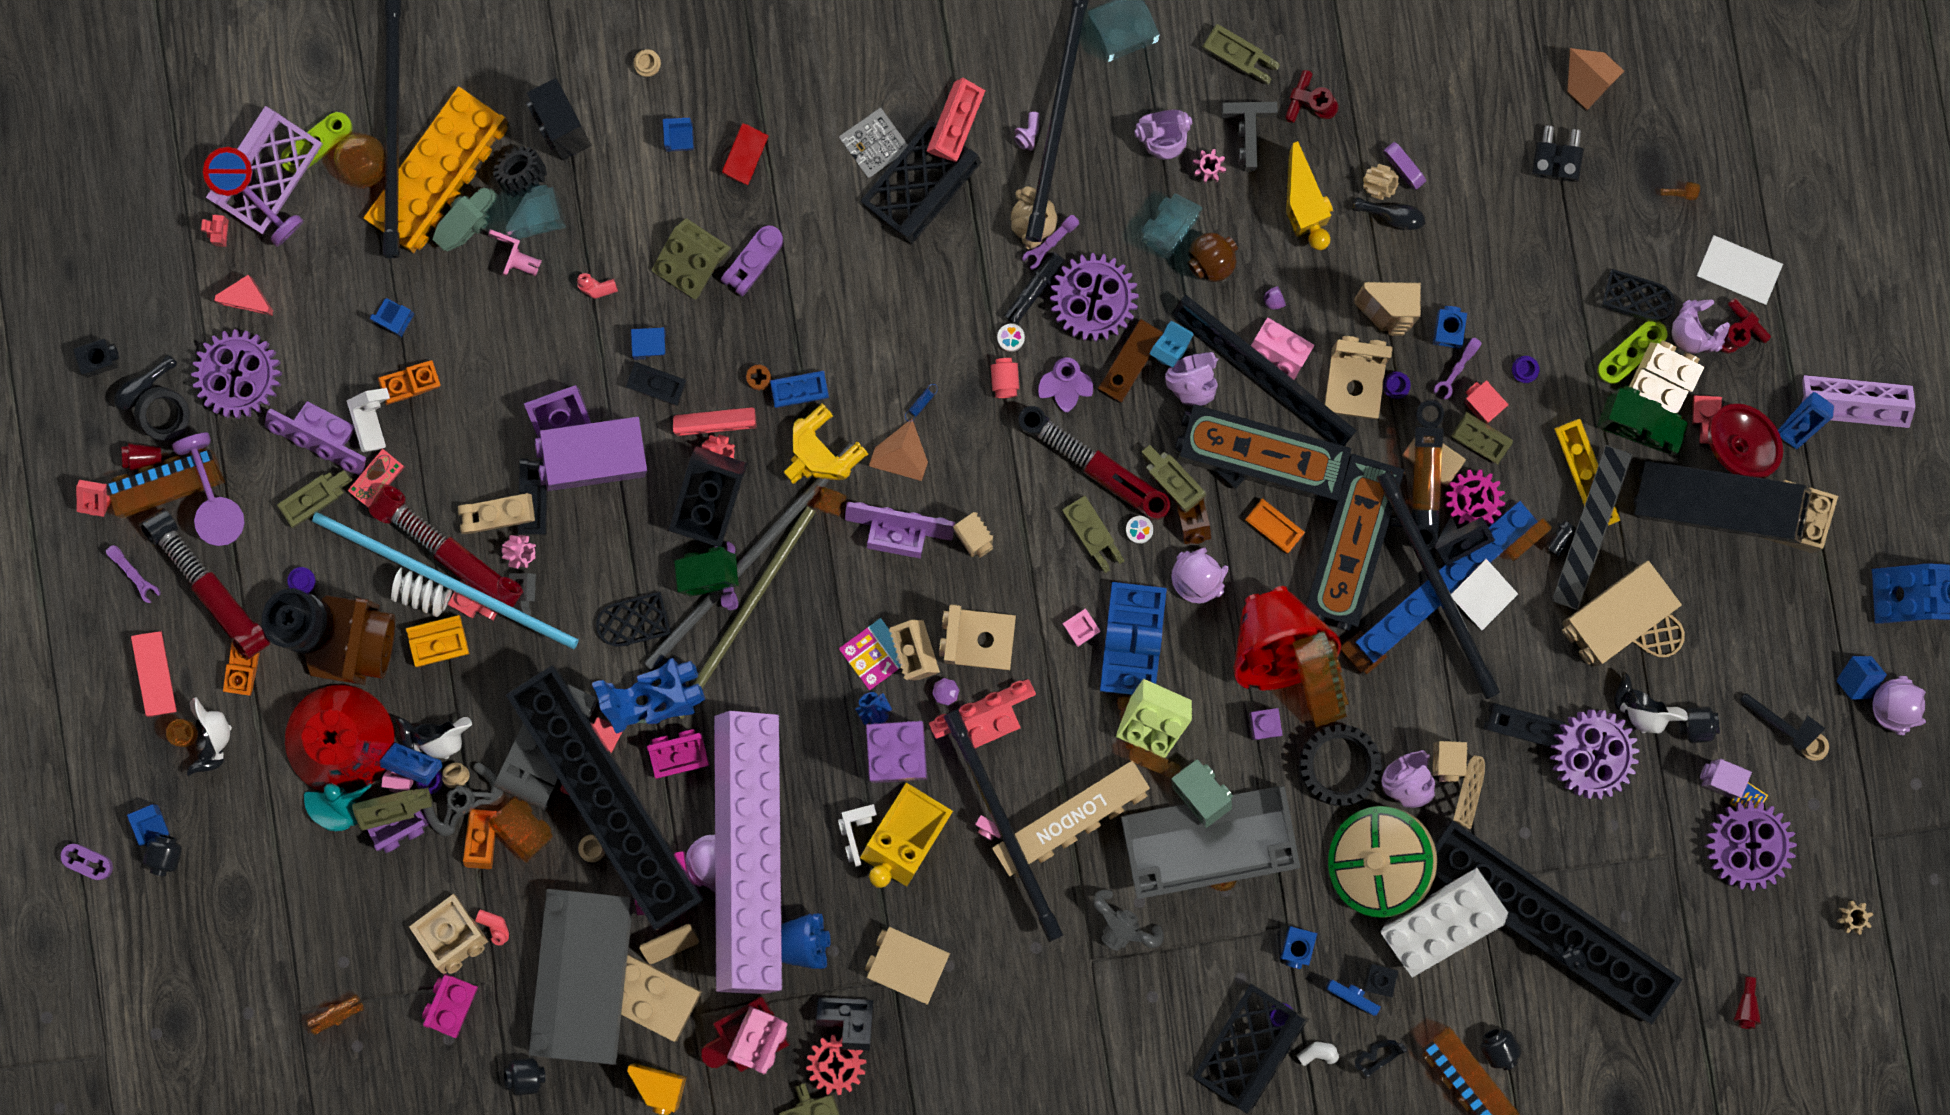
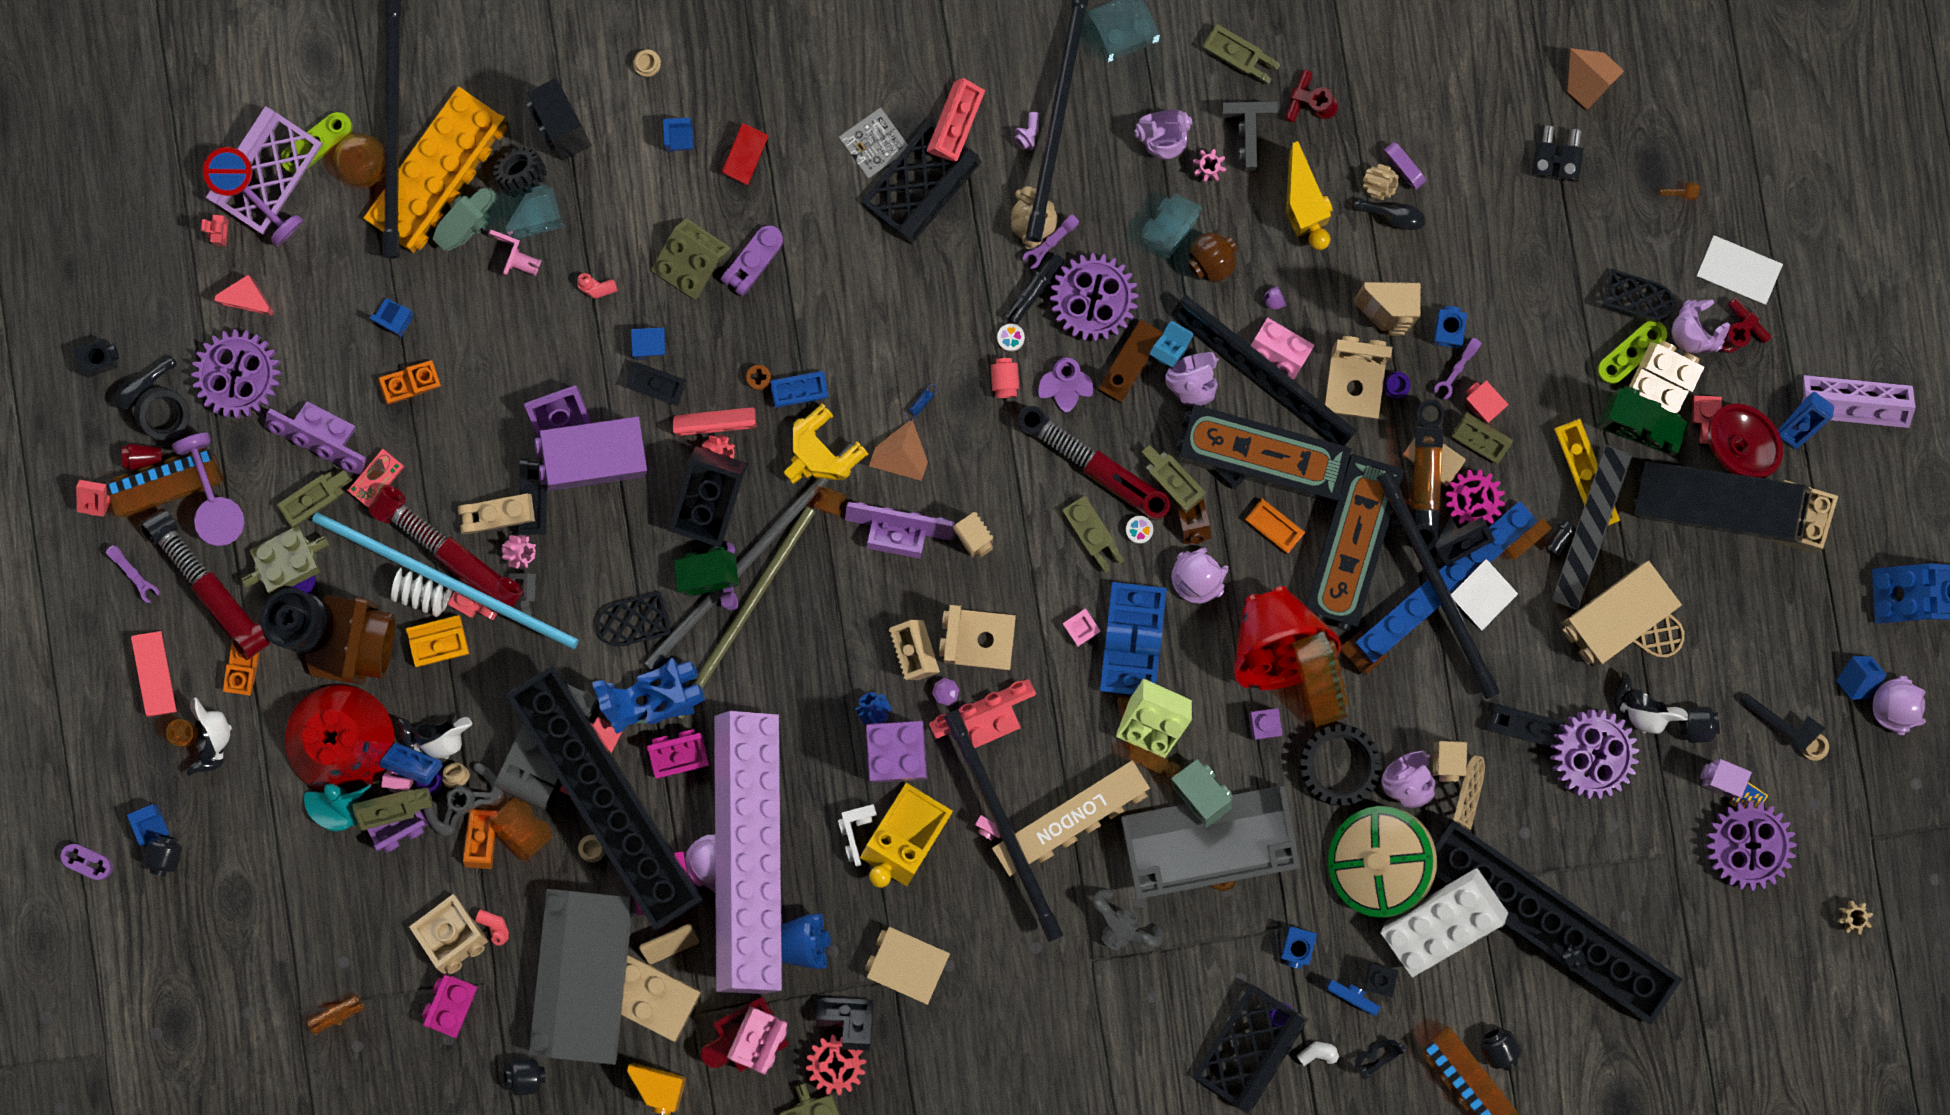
white bracket [347,388,390,452] -> none
sticker [839,618,902,690] -> none
dark purple plate [1512,356,1539,383] -> none
dark red cone [1733,977,1761,1029] -> none
none -> olive plate [241,525,330,597]

